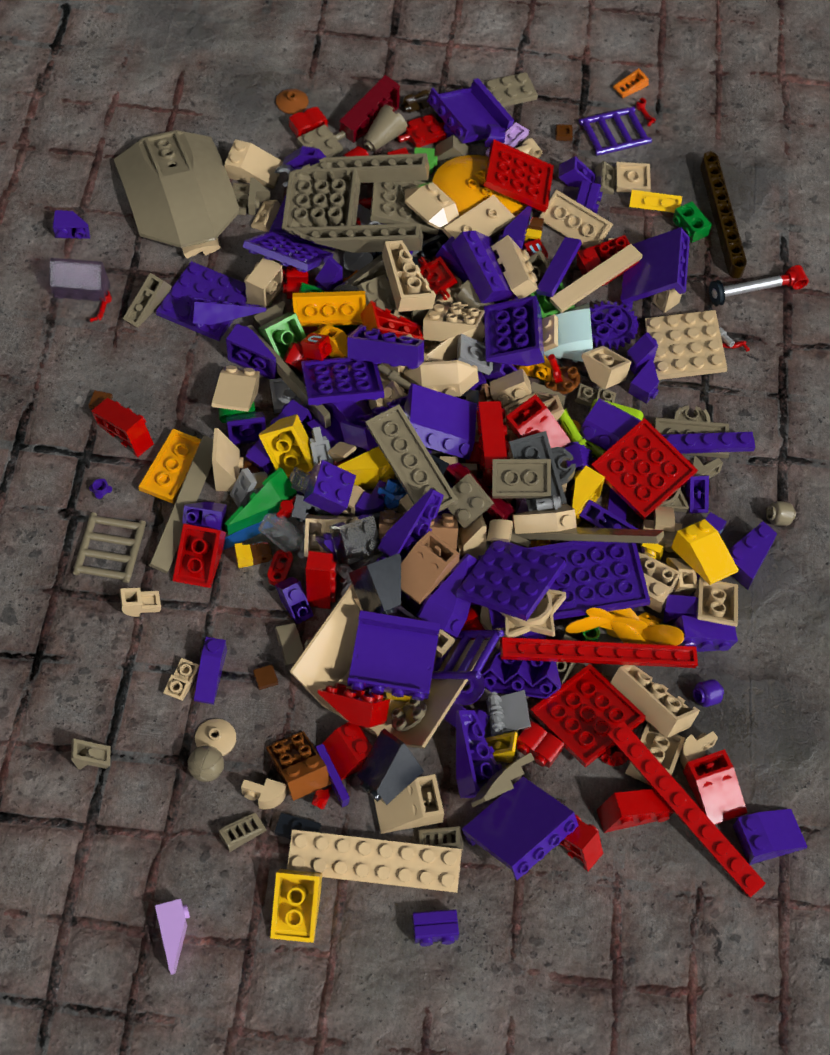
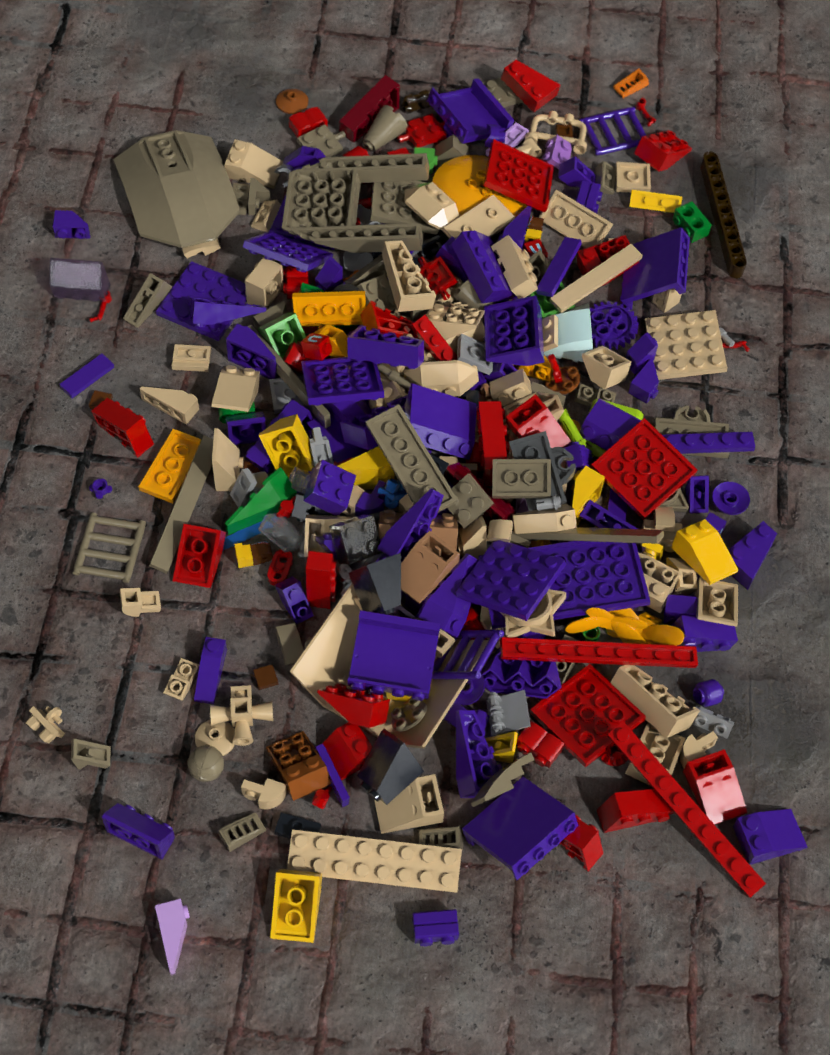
dark purple slope [182,502,227,530] -> none
tan slope [328,442,357,463] -> none
dark tan slope [692,456,723,478] -> none
piece [709,265,809,306] -> none
dark tan head [766,501,796,526] -> none
none -> tan hips [26,706,65,743]
none -> dark purple tile [59,353,114,398]
none -> dark purple slope [102,803,175,860]
none -> tan slope [140,387,199,425]
none -> tan plate [172,344,211,372]
none -> tan brick [210,685,273,746]
none -> red plate [410,315,457,361]
none -> red wedge [501,60,561,113]
none -> tan bar [524,111,587,155]
none -> medium lavender bracket [542,135,573,169]
none -> red slope [634,130,693,172]
none -> light grey hinge [692,706,734,739]
none -> dark purple dish [712,482,750,515]

